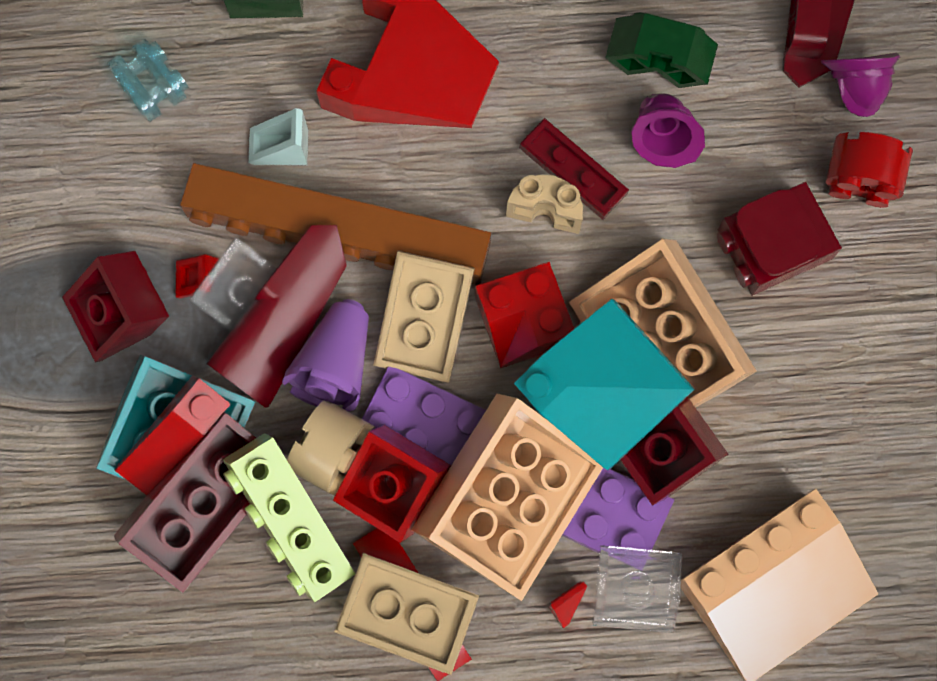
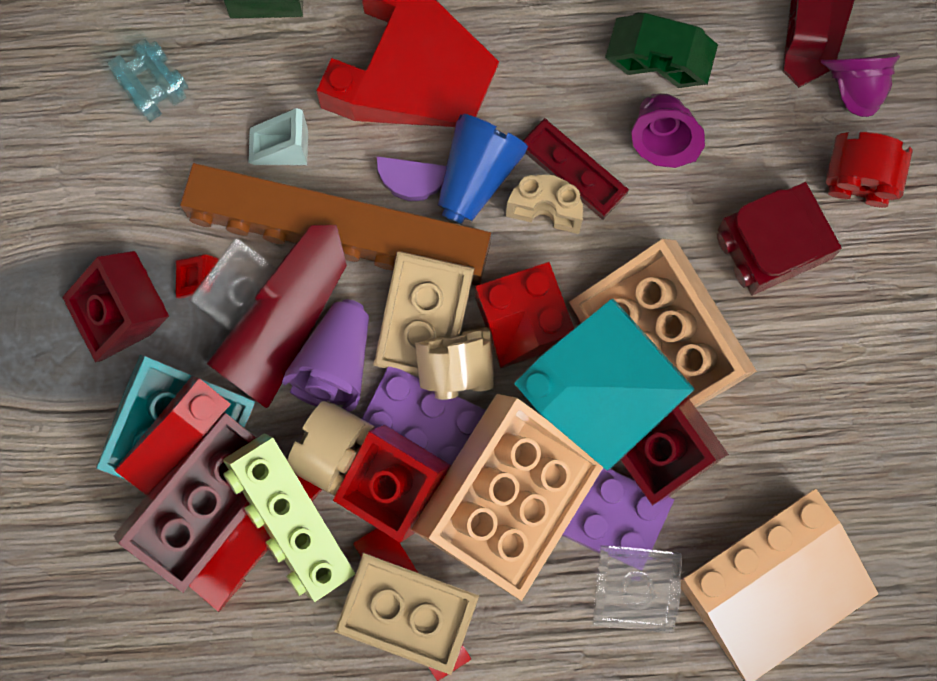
red slope [548,581,587,628] -> none
none -> red slope [189,474,322,612]
none -> medium lavender tile [377,157,446,201]
none -> tan cylinder [415,327,495,400]
none -> blue cone [438,114,528,225]

